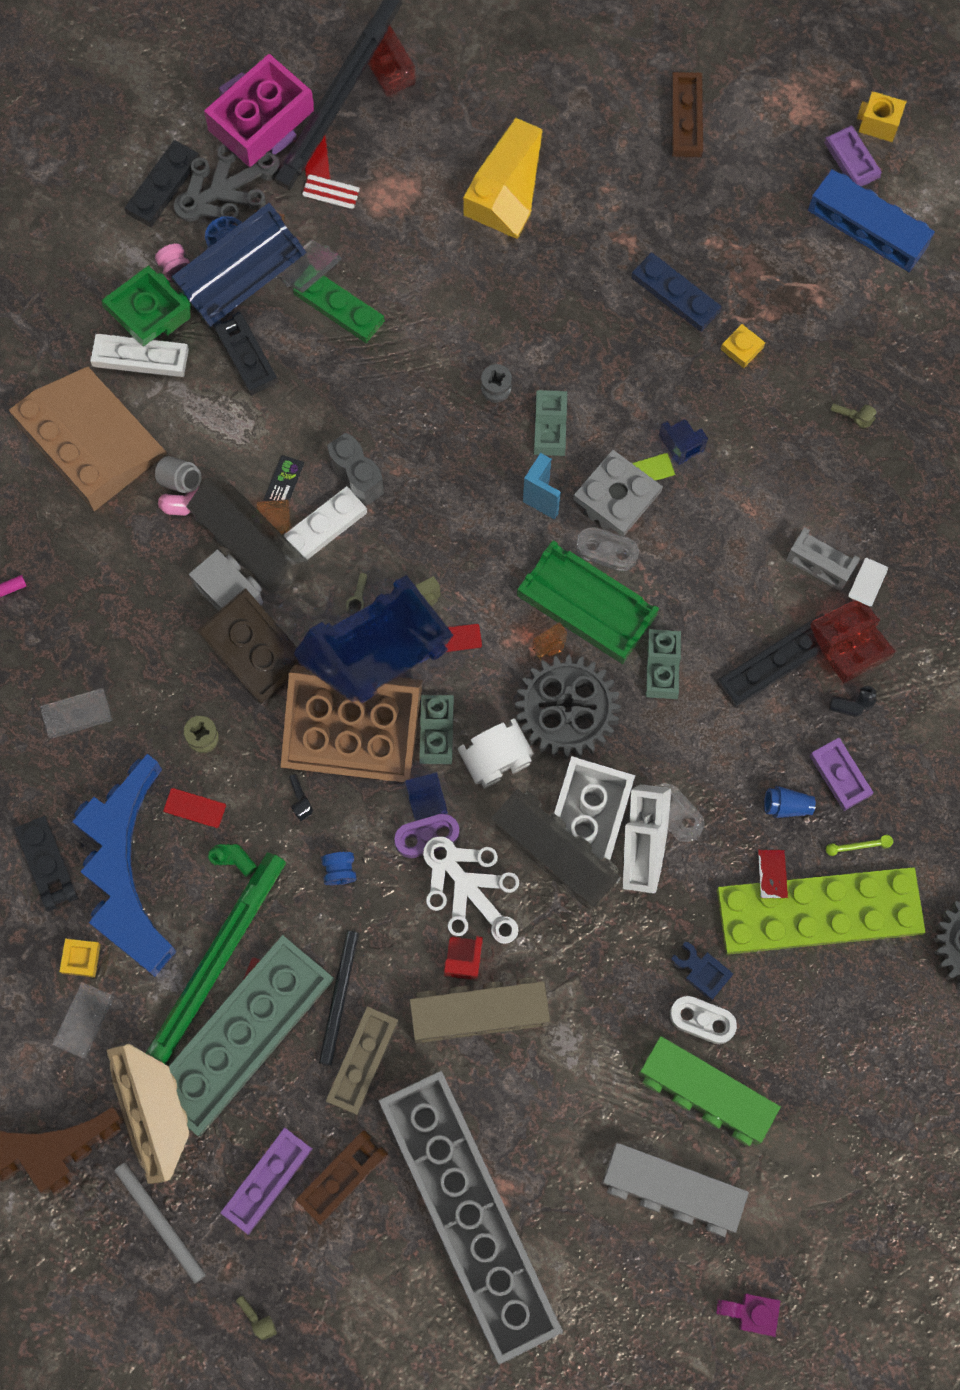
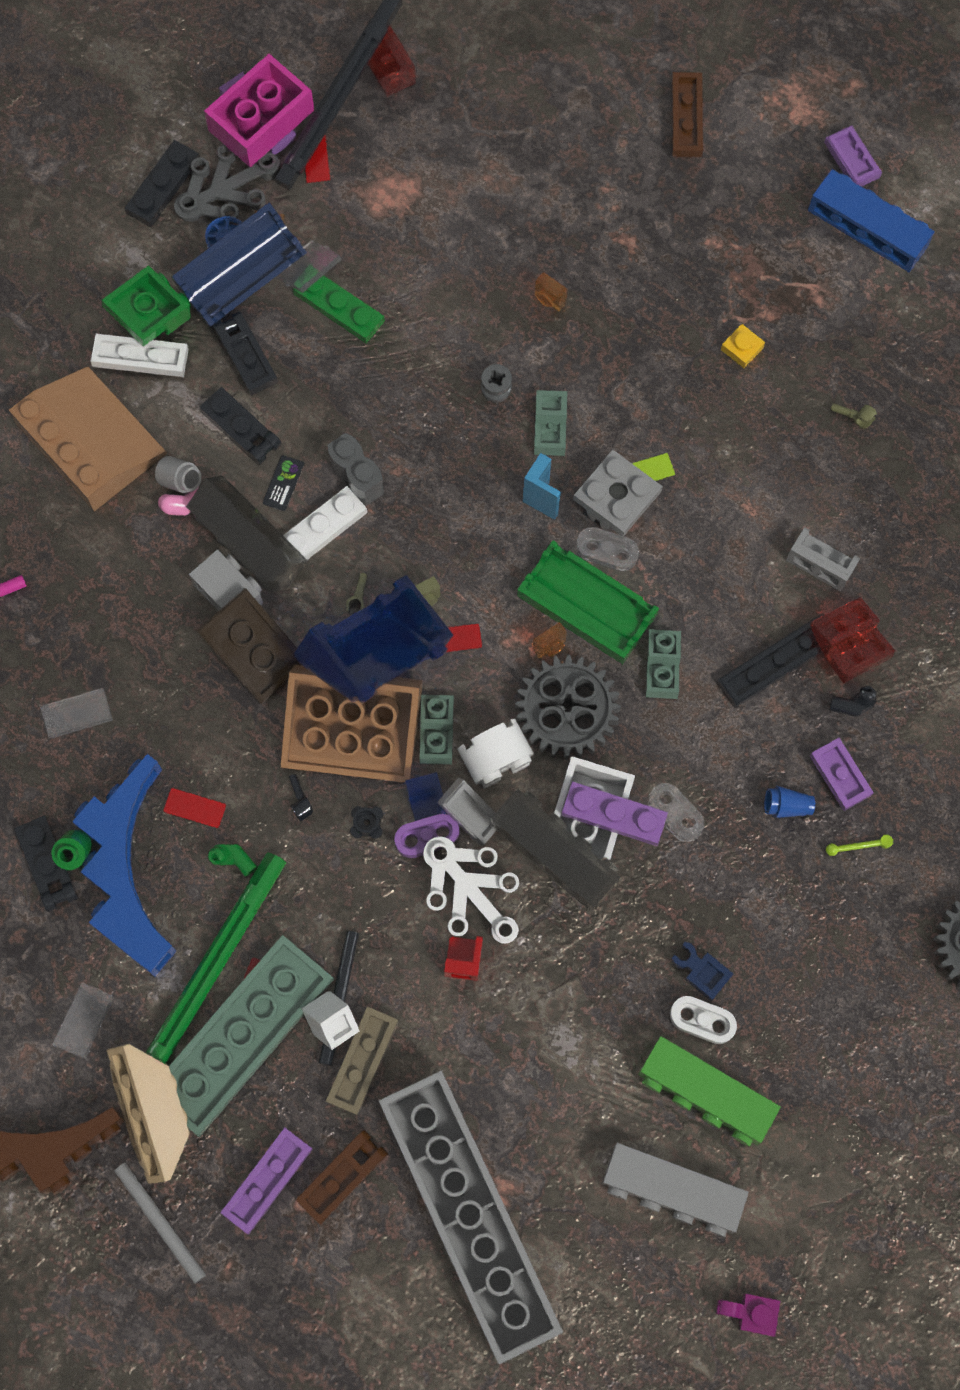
yellow plate [60,939,101,978] -> none
bright pink wheel [155,244,190,282] -> none
olive wheel [184,716,219,753] -> none
olive hand [236,1296,277,1340] -> none
clear orange tile [257,500,291,535] -> none
sticker [302,175,360,209] -> none
blue wheel [321,852,357,886] -> none
dark tan brick [410,977,550,1044] -> none
yellow wedge [463,118,542,239] -> none
white slope [623,784,671,893] -> none
dark blue plate [631,252,722,332] -> none
clear blue panel [659,420,708,465] -> none
lime plate [717,867,926,955] -> none
red sticker [758,850,788,898] -> none
white sticker [848,558,888,606] -> none
yellow brick [857,91,907,142] -> none
none -> green brick [52,830,92,870]
none -> black plate [199,387,282,465]
none -> white panel [302,991,360,1050]
none -> black plate [350,806,384,839]
none -> light grey tile [437,778,504,846]
none -> clear orange plate [535,272,568,311]
none -> medium lavender plate [562,781,668,846]

